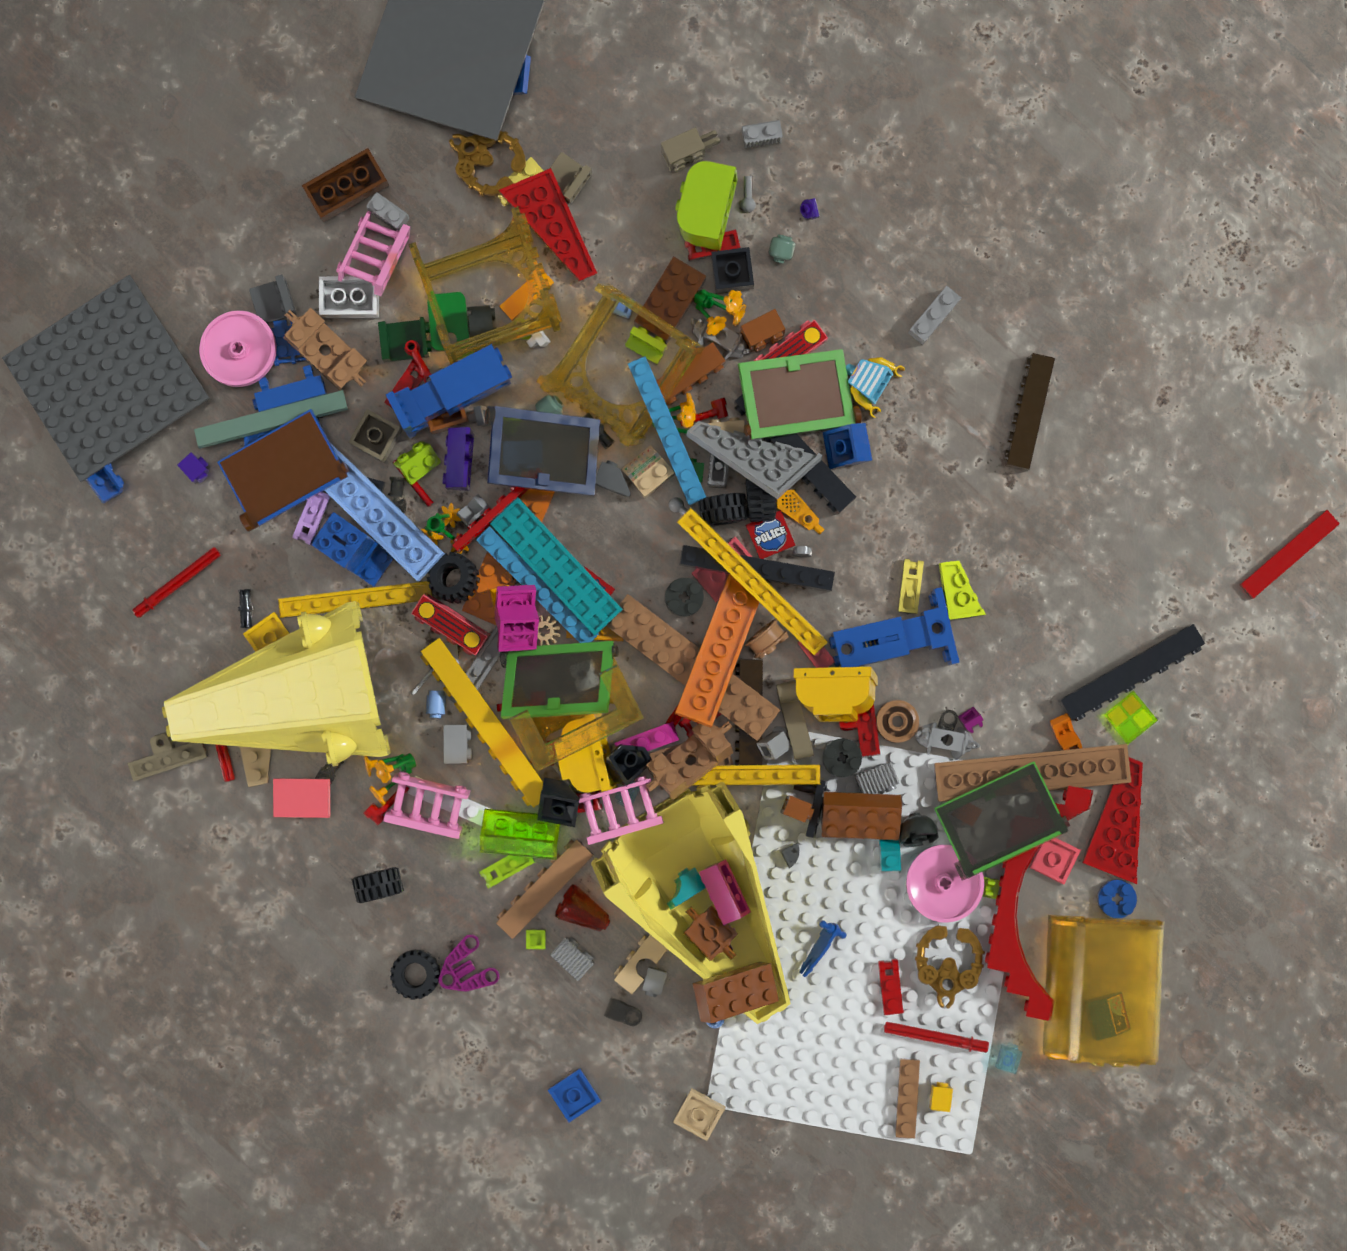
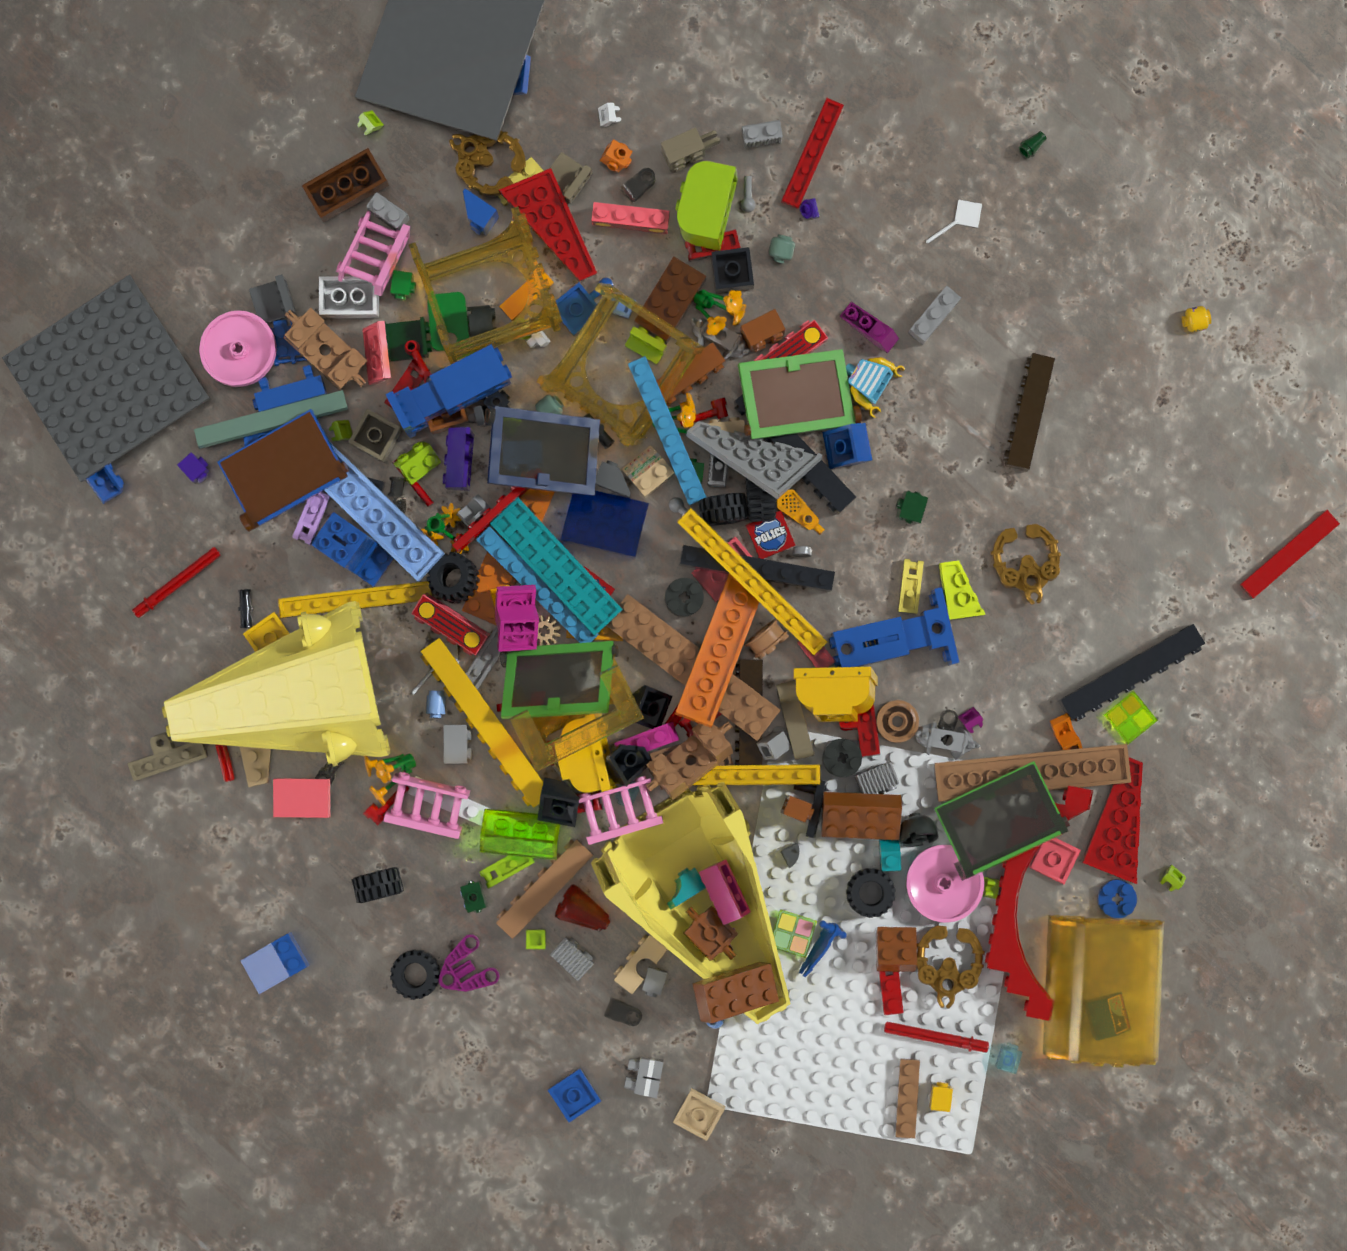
none -> slope [241,932,310,994]
none -> lime tile [329,420,353,441]
none -> lime tile [357,111,384,135]
none -> coral tile [362,321,391,385]
none -> green brick [390,270,416,301]
none -> dark green head [460,880,488,913]
none -> blue slope [463,188,499,236]
none -> black brick [483,390,511,416]
none -> blue plate [550,278,614,336]
none -> clear blue slope [561,490,649,559]
none -> coral brick [591,202,670,234]
none -> white tile [598,103,621,127]
none -> orange brick [599,139,633,173]
none -> black slope [619,685,673,729]
none -> clear smoke piece [620,168,656,203]
none -> light grey hips [624,1057,664,1099]
none -> tile [773,909,817,958]
none -> red tile [781,98,844,209]
none -> magenta slope [840,302,899,353]
none -> black tyre [846,868,896,918]
none -> dark orange brick [876,927,917,972]
none -> dark green head [896,490,928,524]
none -> white piece [926,200,982,243]
none -> pearl gold piece [990,524,1061,605]
none -> dark green cone [1019,131,1047,158]
none -> lime tile [1161,865,1186,891]
none -> yellow head [1182,306,1211,332]

